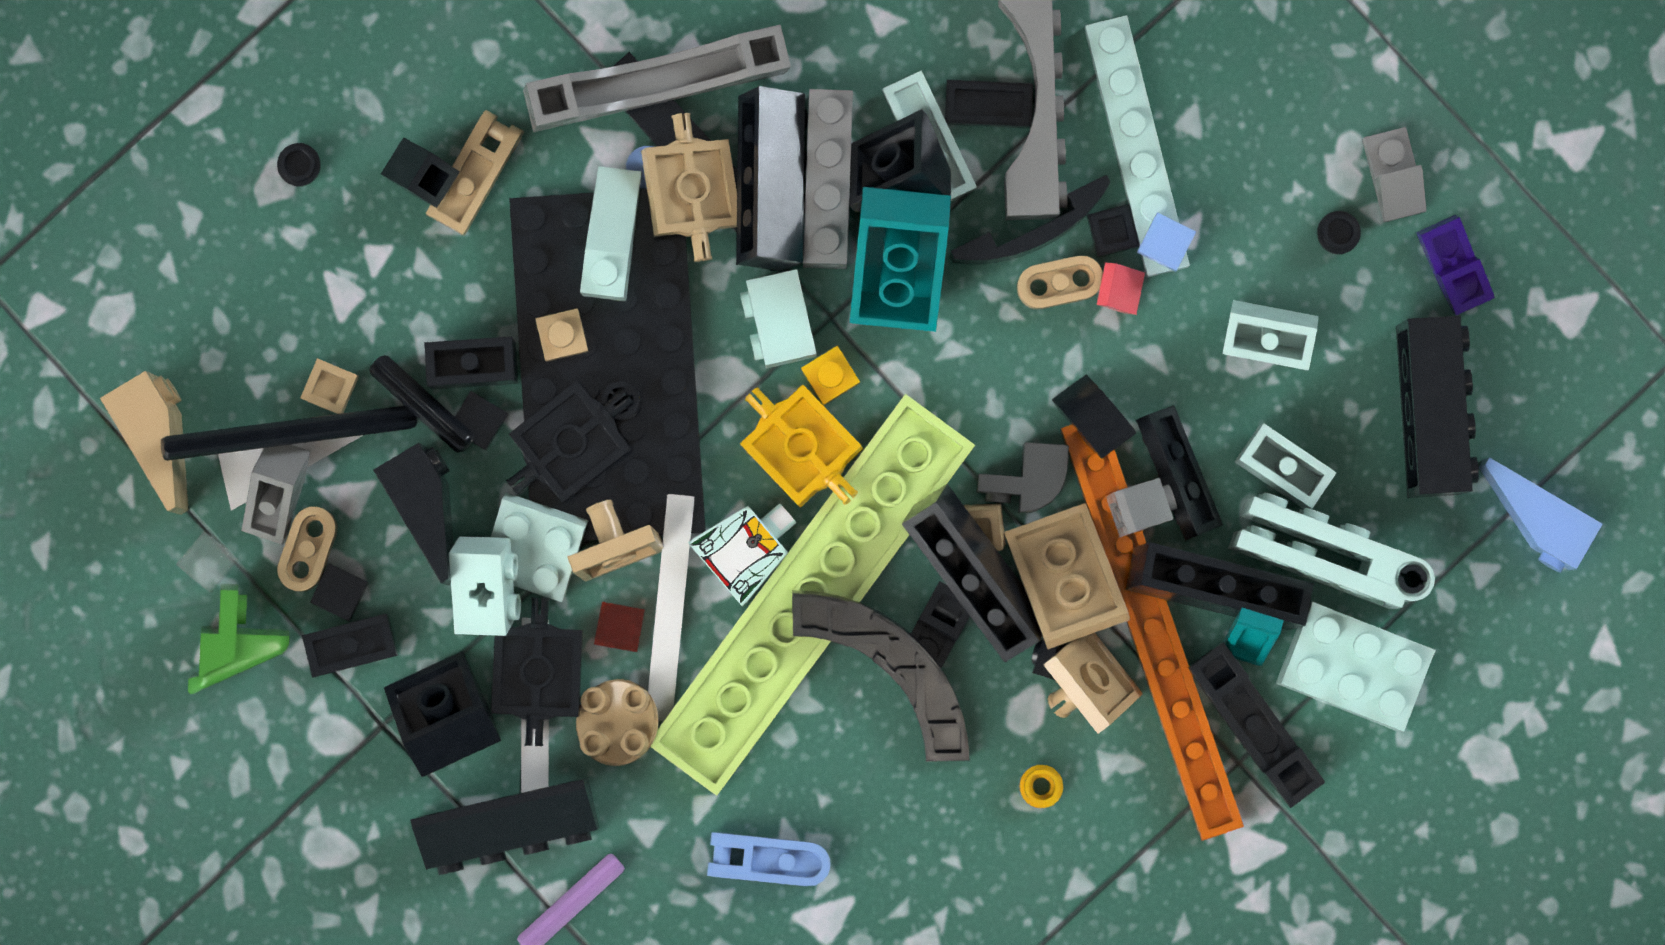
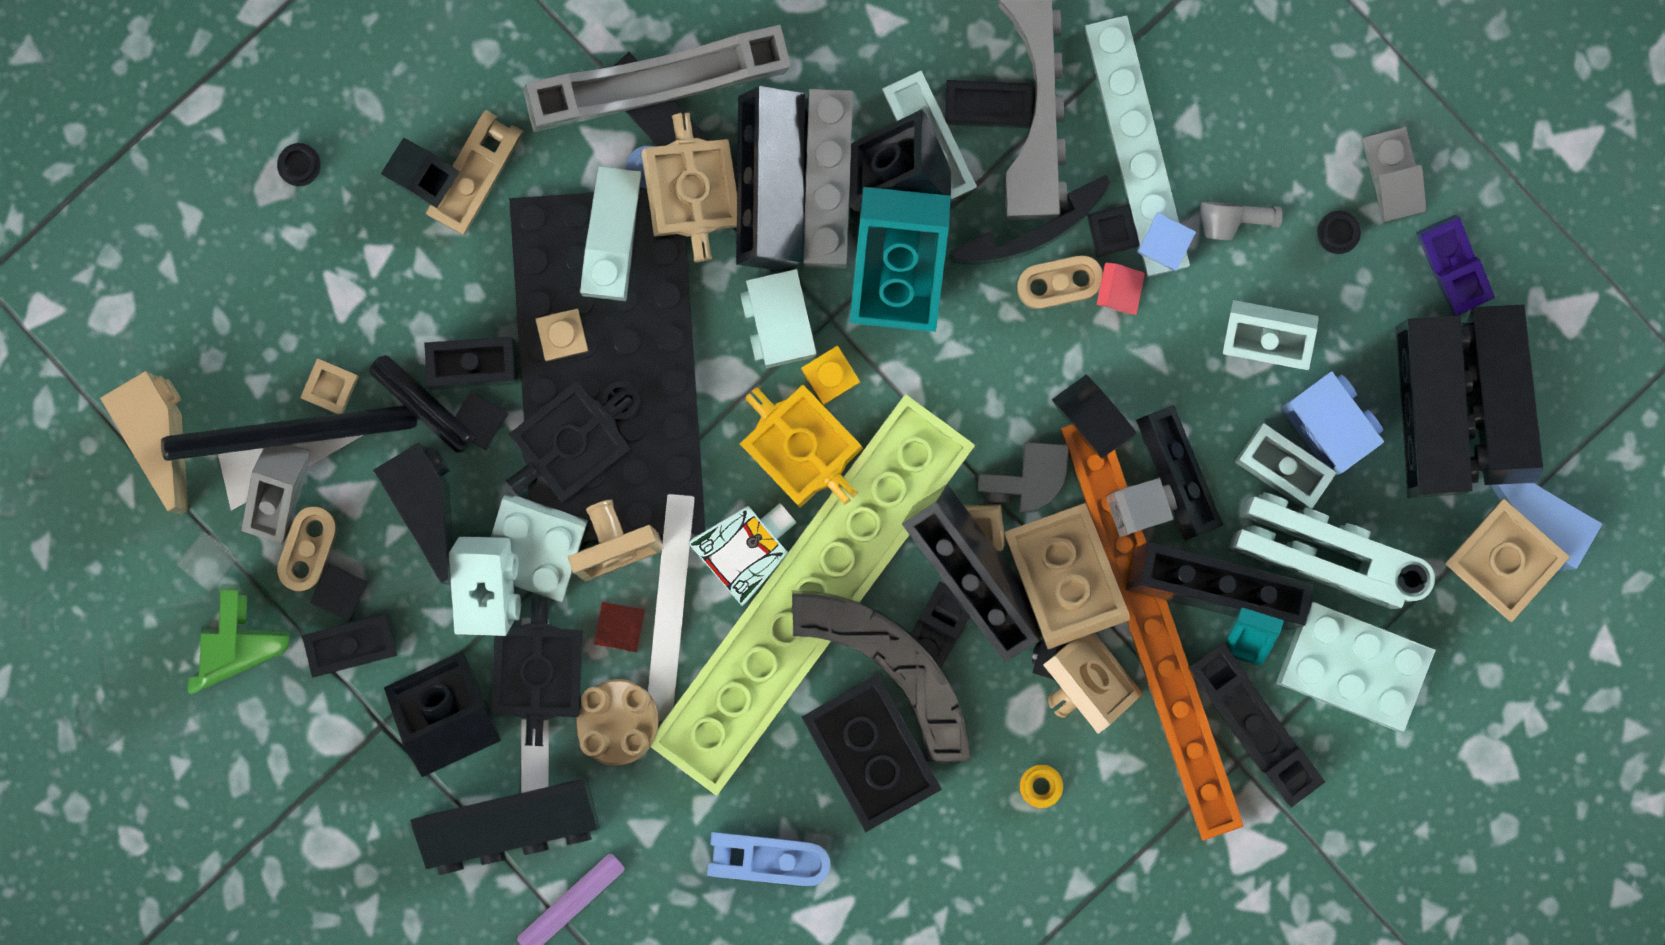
none -> black brick [801,674,942,833]
none -> light grey bar [1200,201,1282,240]
none -> light blue brick [1280,371,1384,476]
none -> tan tile [1444,499,1570,622]
none -> black brick [1461,305,1543,485]

